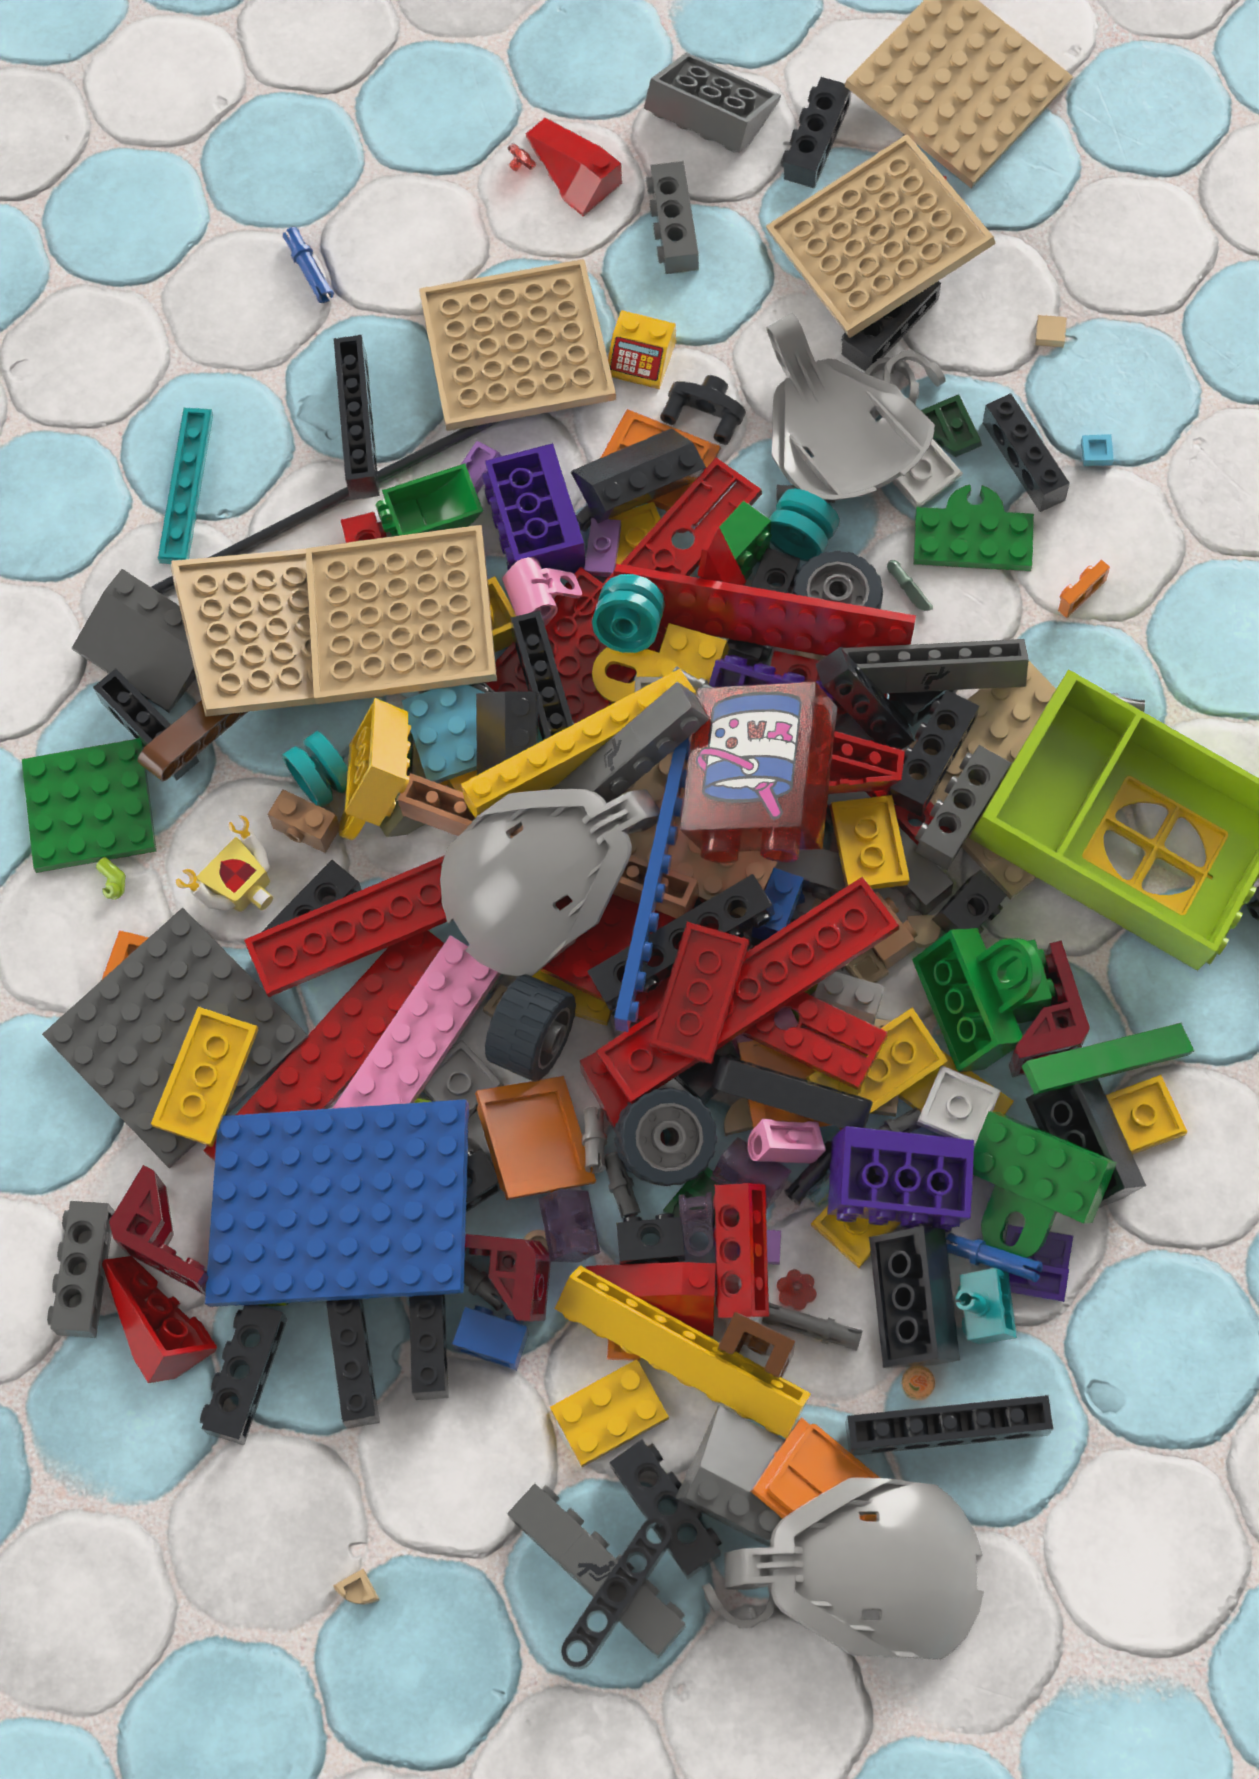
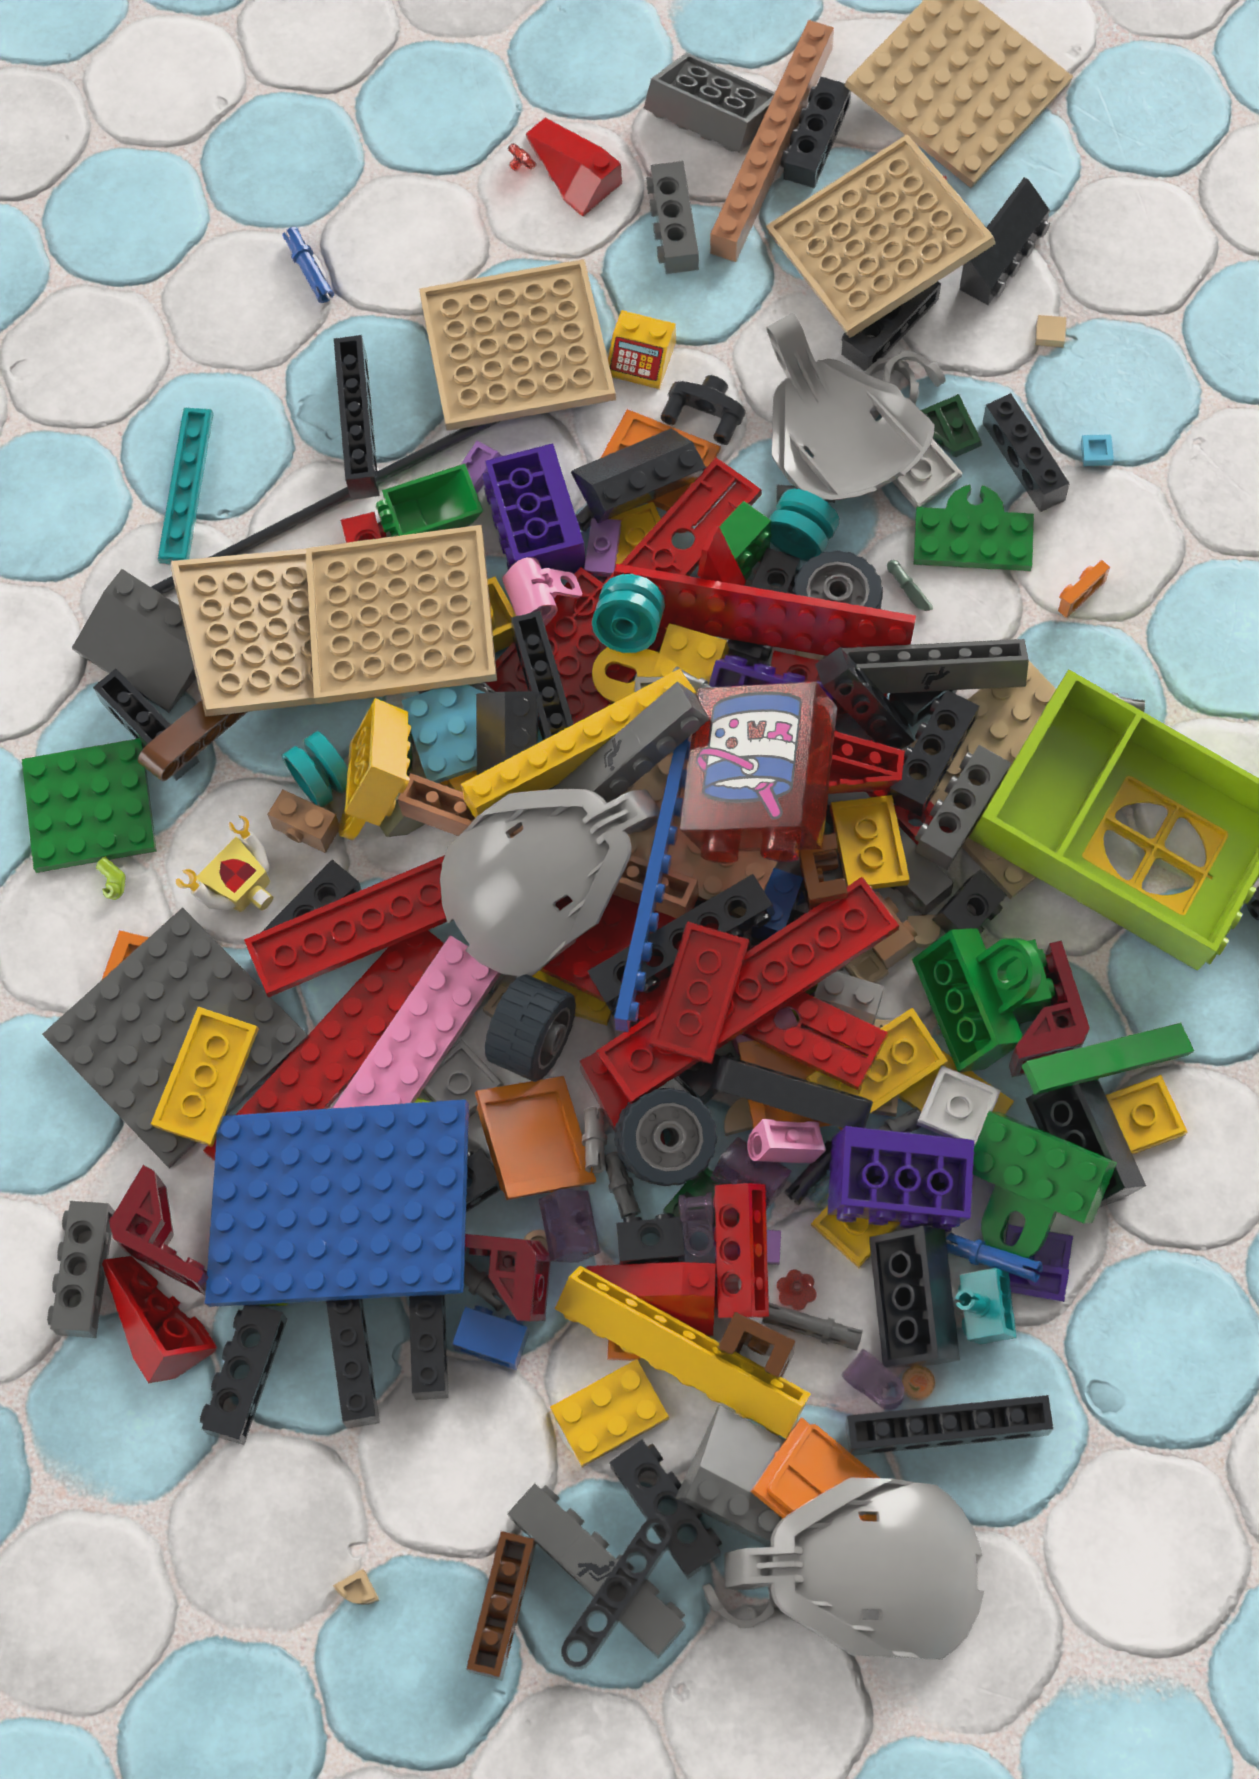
none -> reddish brown brick [466,1531,537,1681]
none -> nougat brick [710,20,834,262]
none -> reddish brown panel [797,833,848,911]
none -> clear purple piece [841,1349,904,1411]
none -> black slope [959,177,1050,305]

